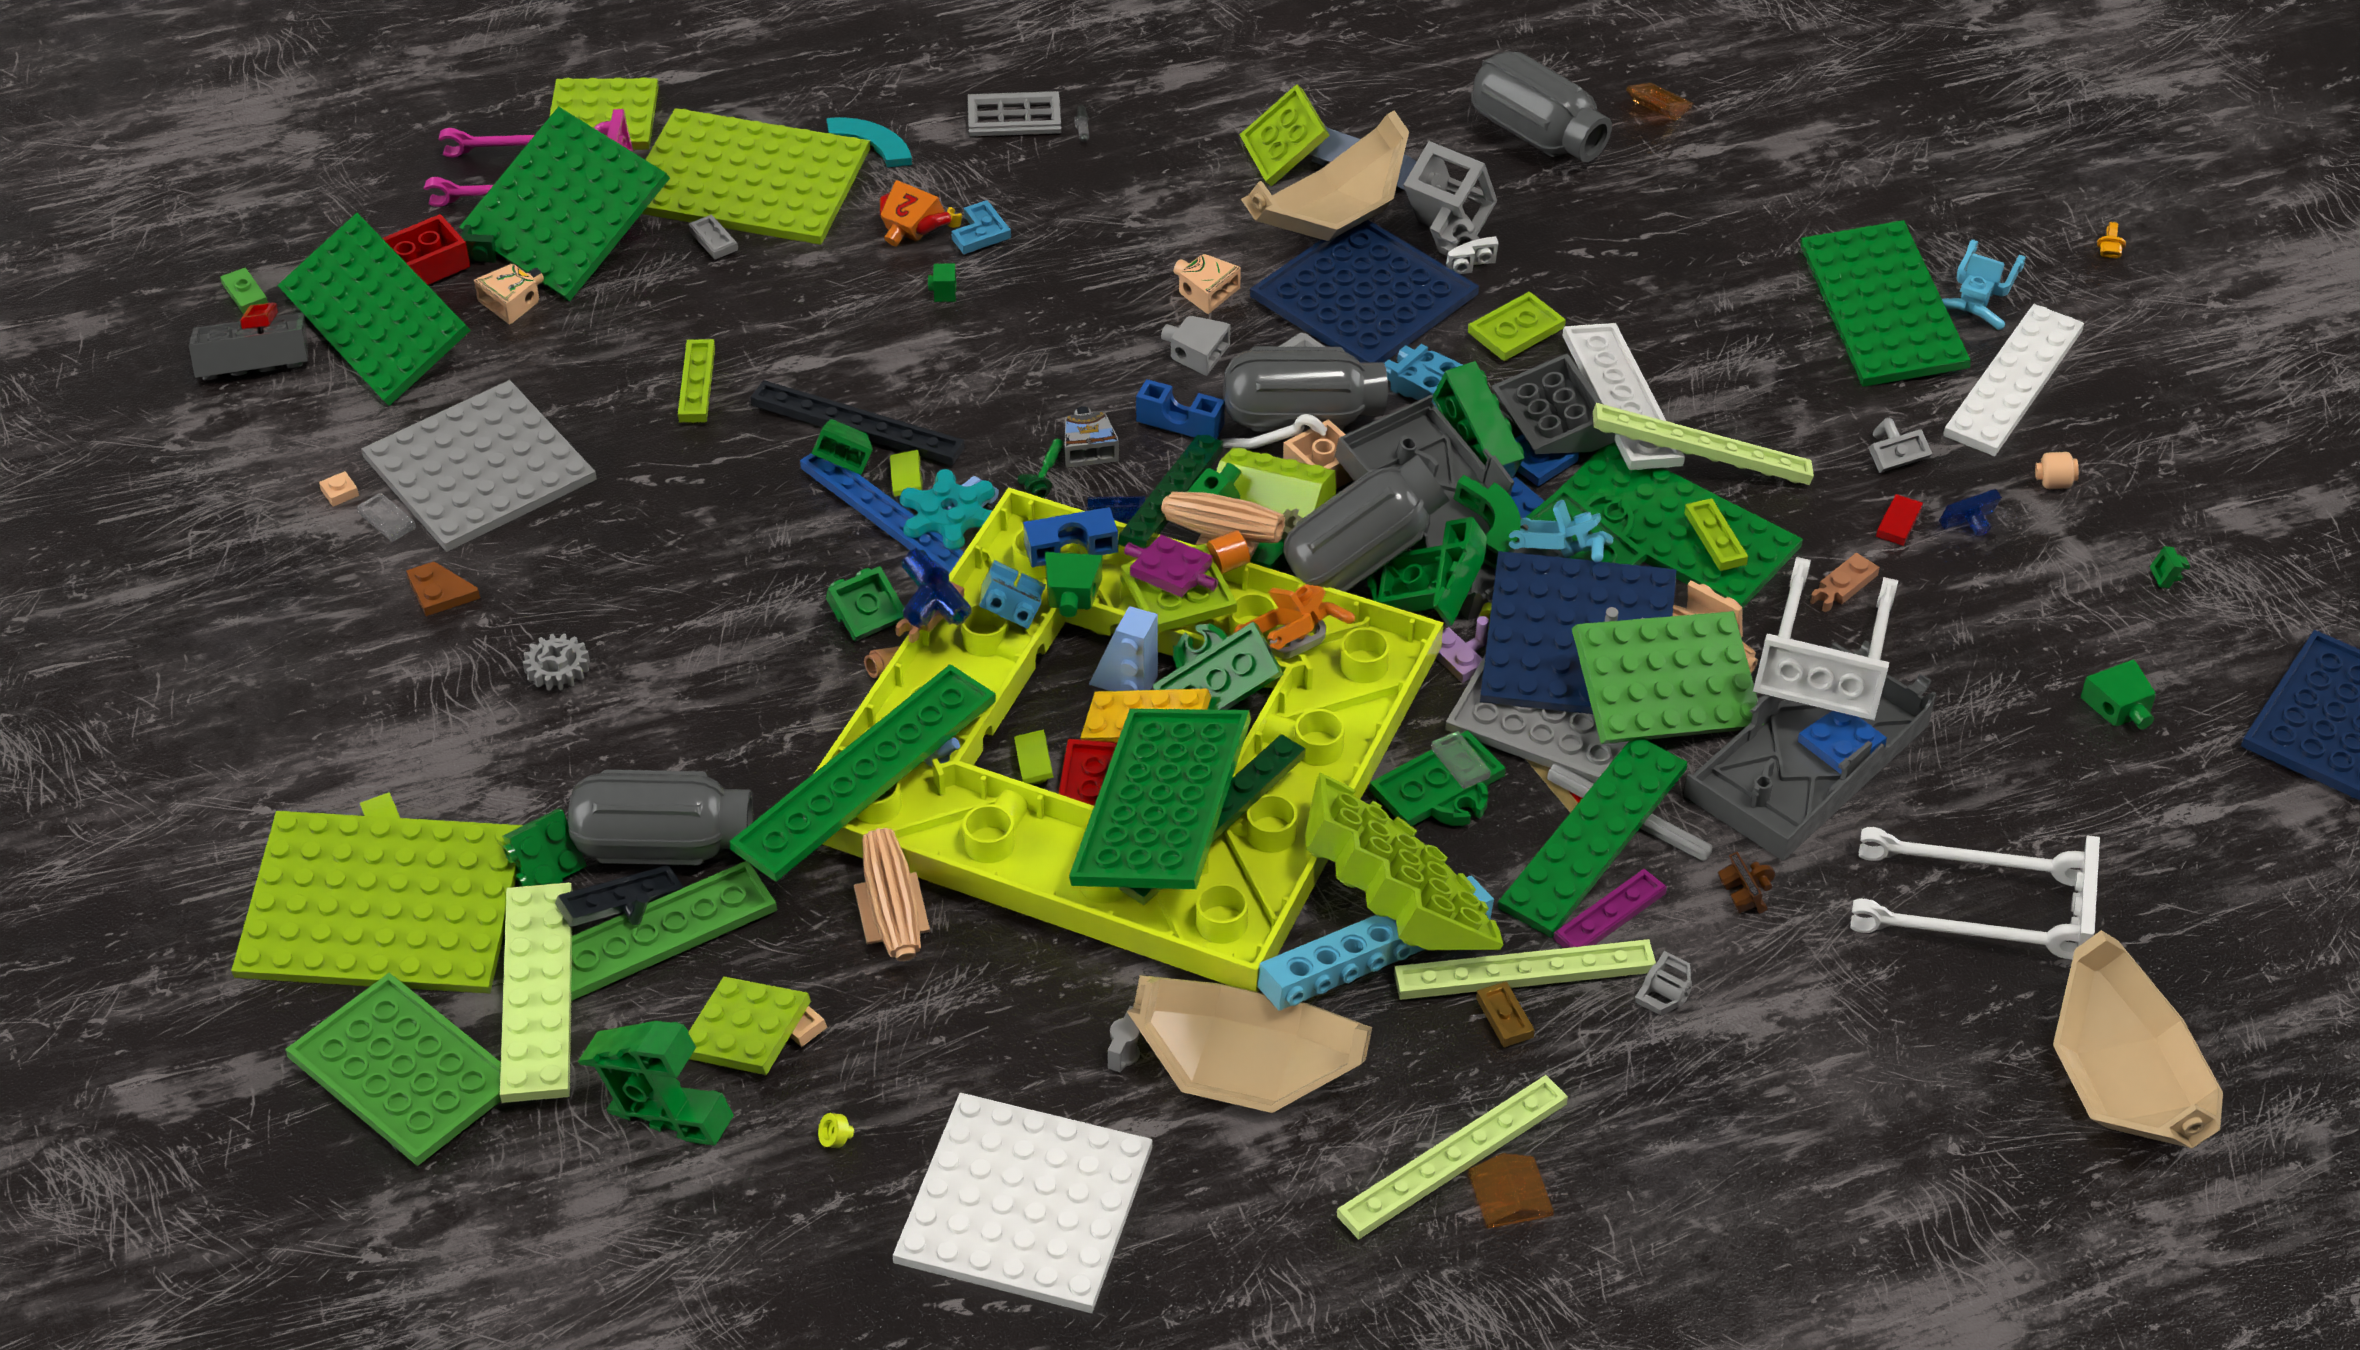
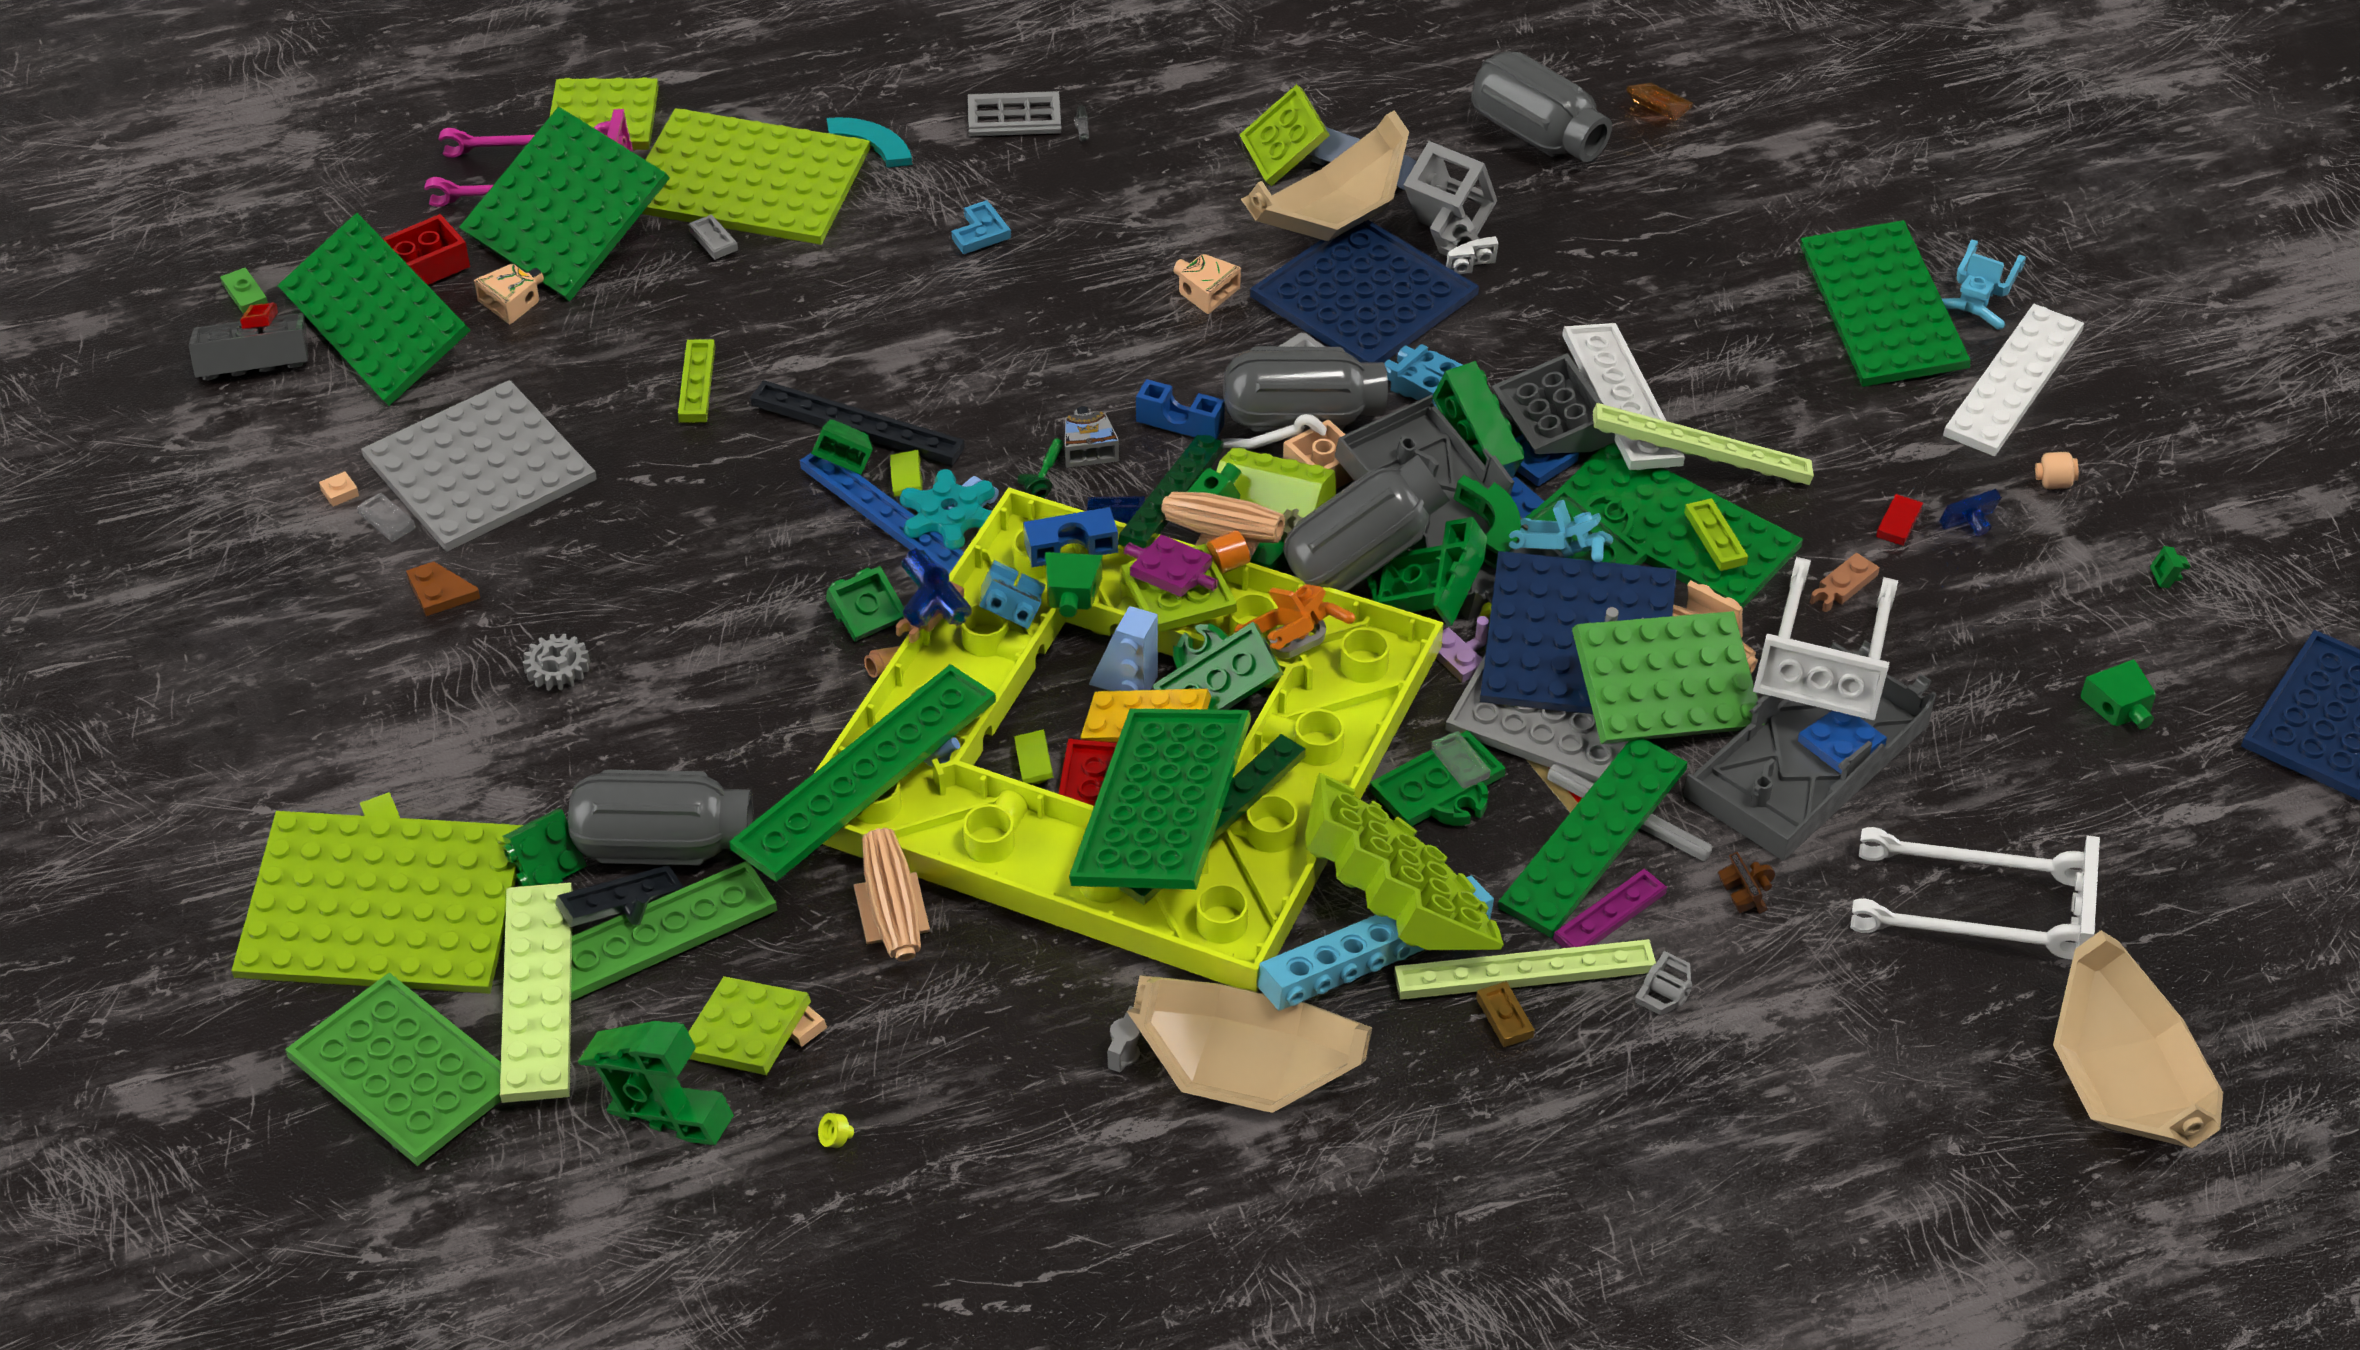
dark green bracket [459,225,497,263] -> none
orange torso [880,180,962,246] -> none
white plate [893,1093,1152,1313] -> none
green plate [928,263,956,302] -> none
light grey torso [1161,316,1230,376] -> none
yellowish green plate [1337,1075,1568,1240] -> none
lime plate [1468,292,1566,361] -> none
clear orange slope [1468,1153,1554,1229] -> none
light grey plate [1869,418,1932,473] -> none
light orange piece [2097,222,2126,258] -> none

